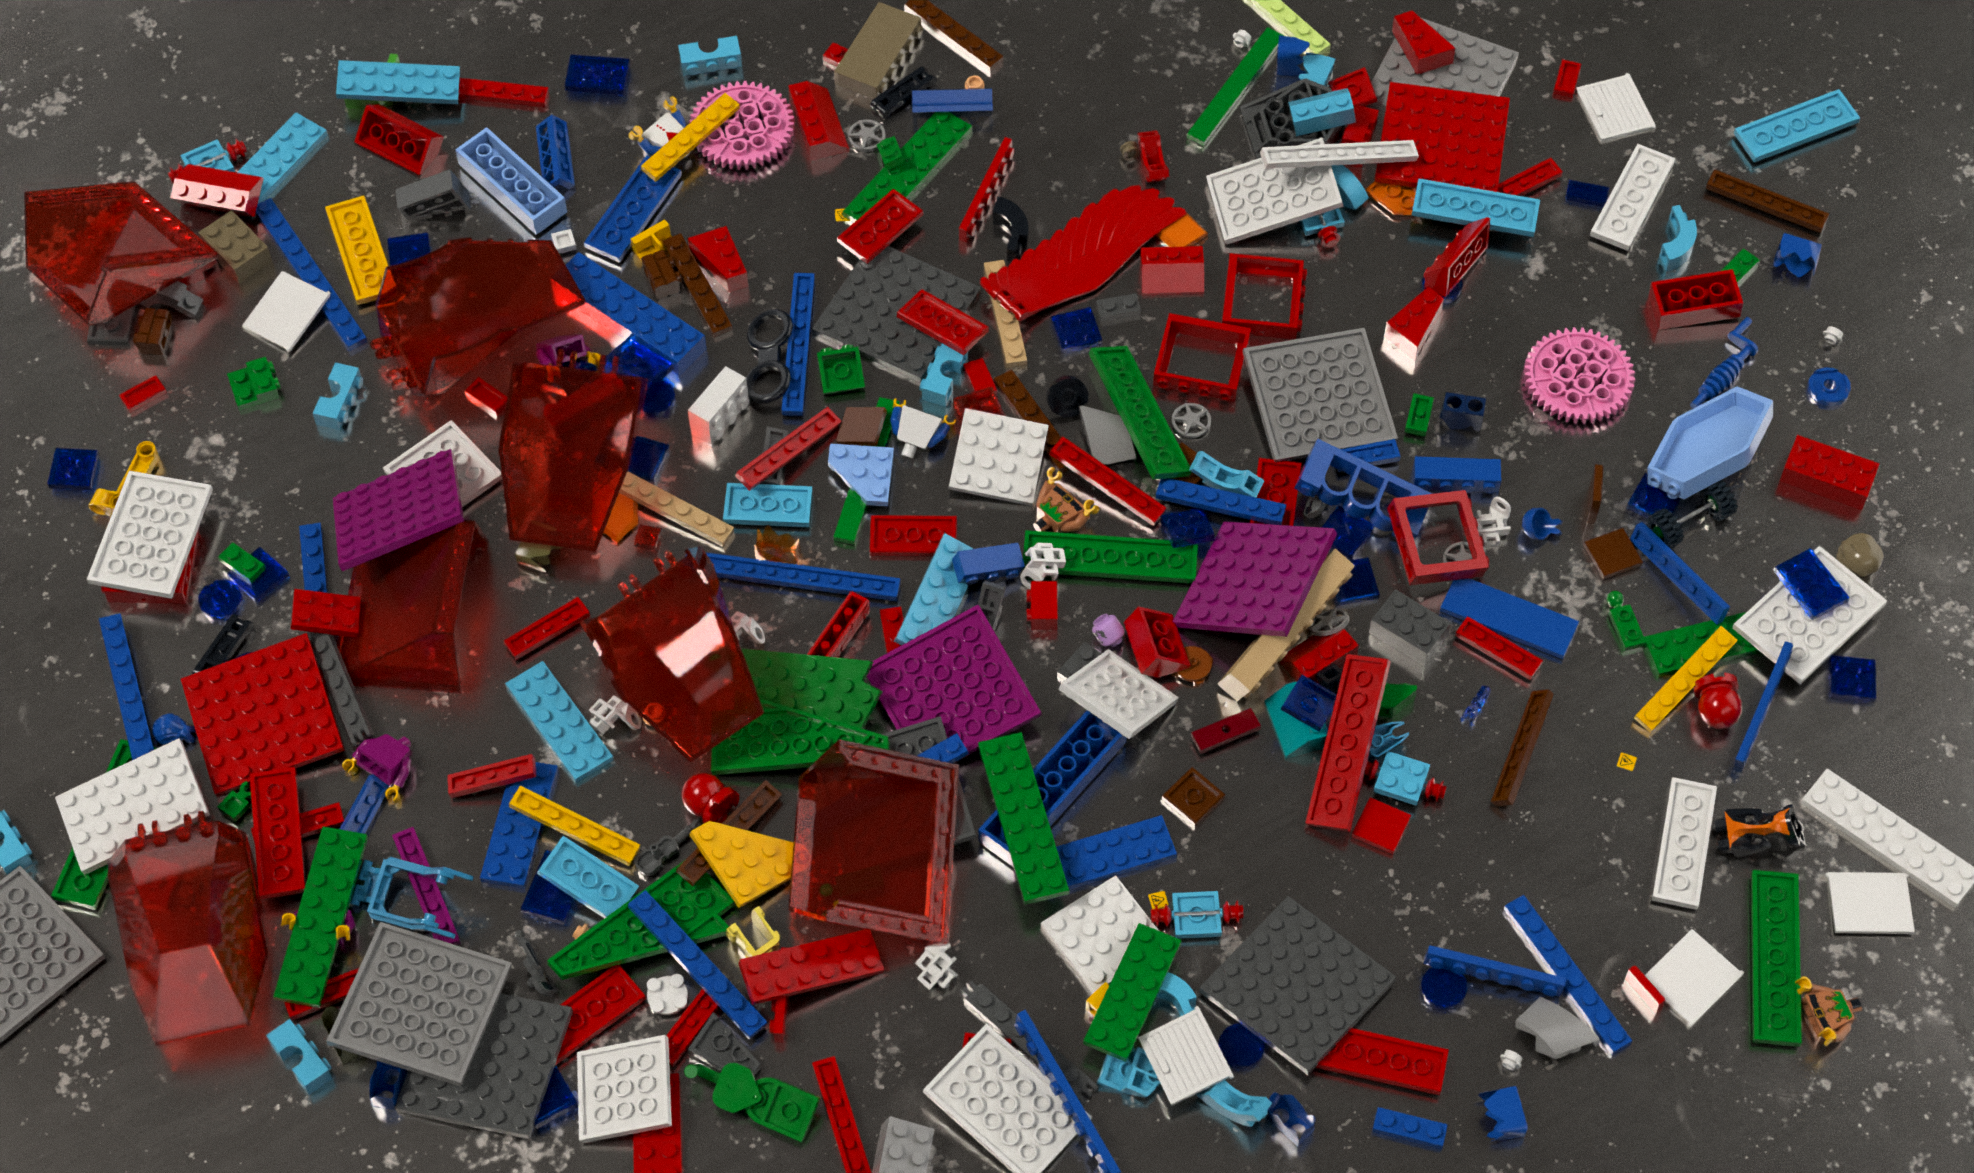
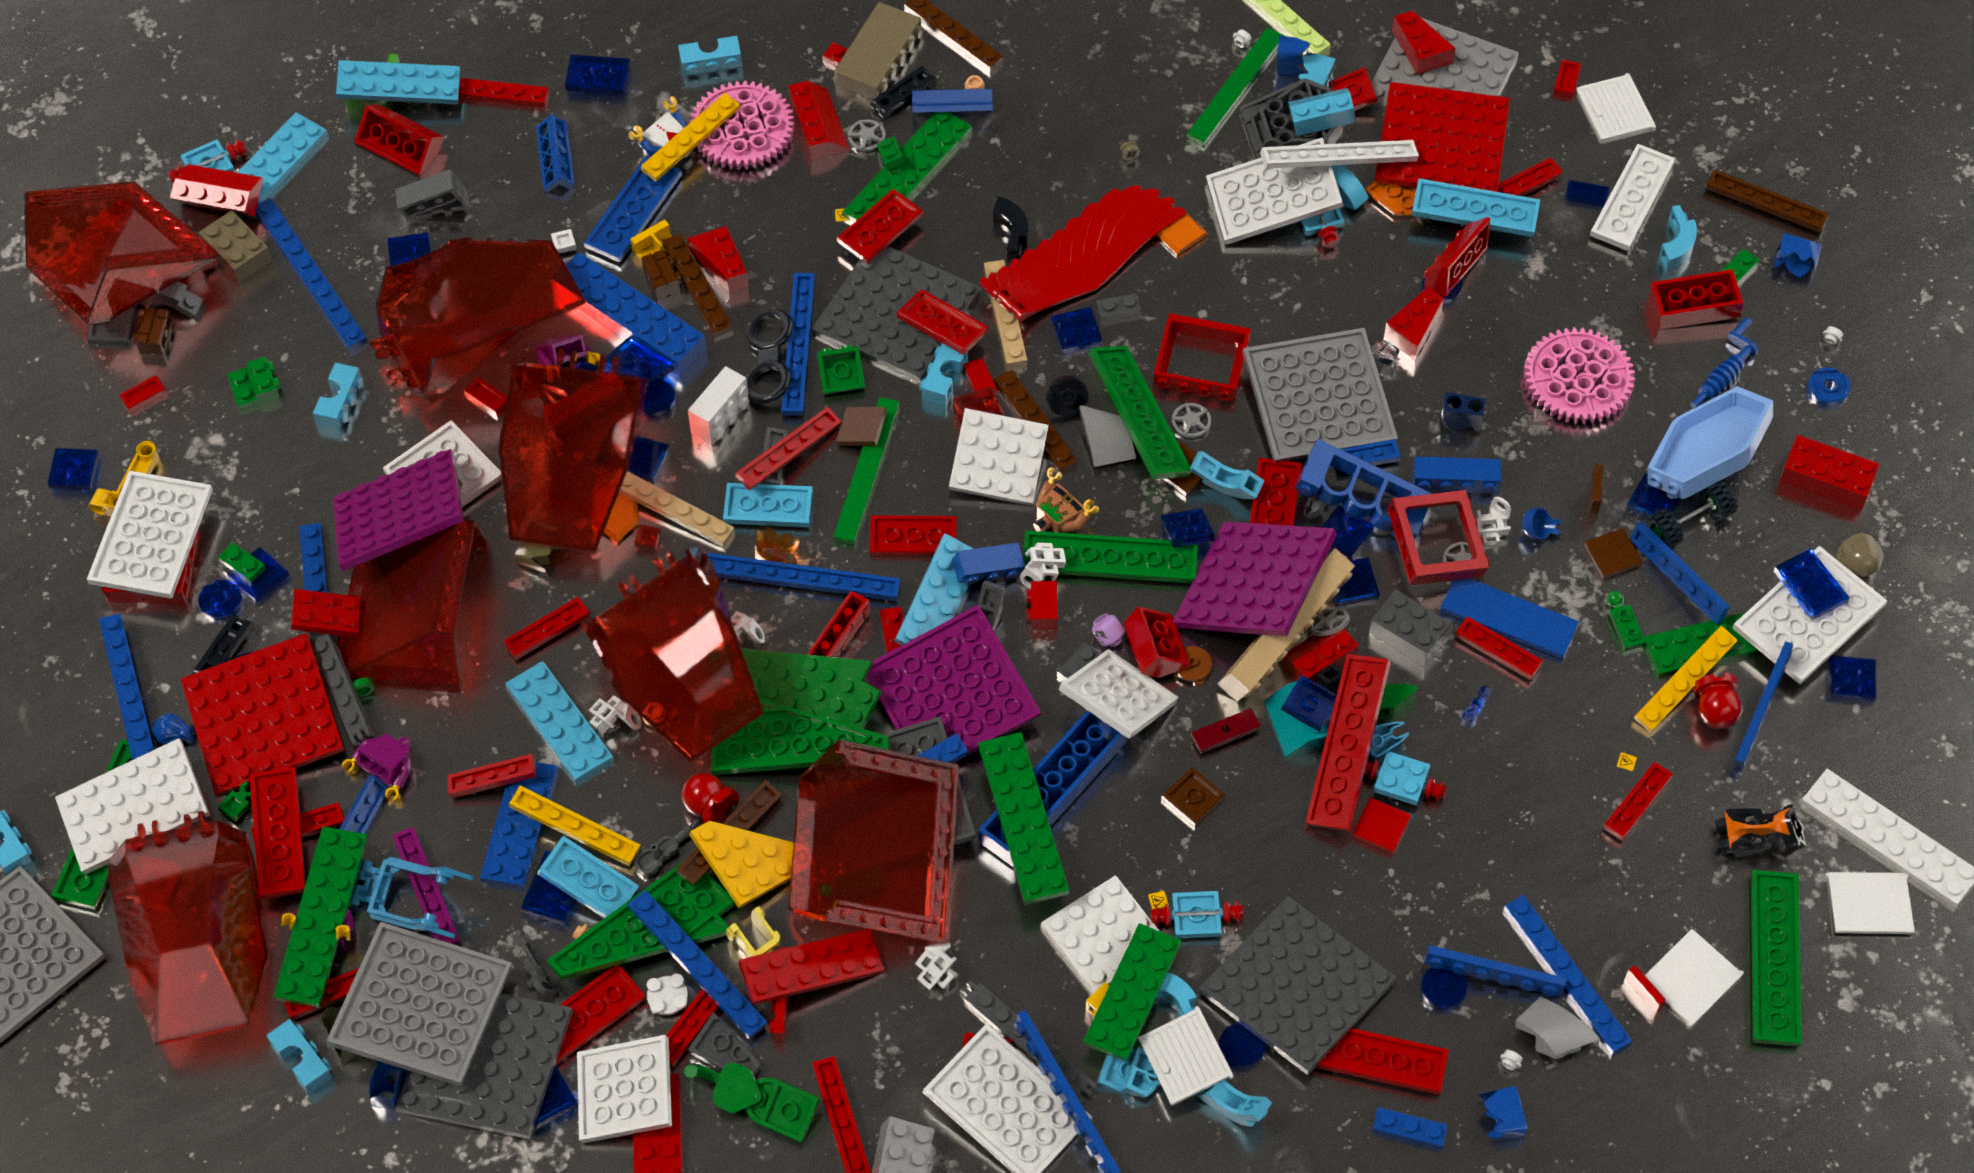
white piece [242,271,331,352] -> none
yellow plate [325,195,397,305] -> none
light blue brick [455,127,567,235] -> none
light blue plate [828,444,894,506] -> none
white torso [890,398,956,459] -> none
red plate [959,137,1014,243] -> none
red plate [1049,436,1167,526] -> none
blue plate [1056,815,1177,890] -> none
red arch [1137,130,1169,182] -> none
red slope [1140,246,1204,296] -> none
blue plate [1156,478,1286,525] -> none
red piece [1222,253,1307,340] -> none
blue piece [1265,1092,1315,1147] -> none
red wedge [1339,105,1379,168] -> none
green plate [1405,393,1434,437] -> none
reddish brown plate [1491,689,1554,807] -> none
white plate [1652,777,1717,910] -> none
medium azure plate [1734,89,1860,163] -> none
torso [1795,976,1862,1046] -> none
none -> green tile [353,677,375,697]
none -> clear head [1371,340,1400,371]
none -> red plate [1603,761,1673,841]

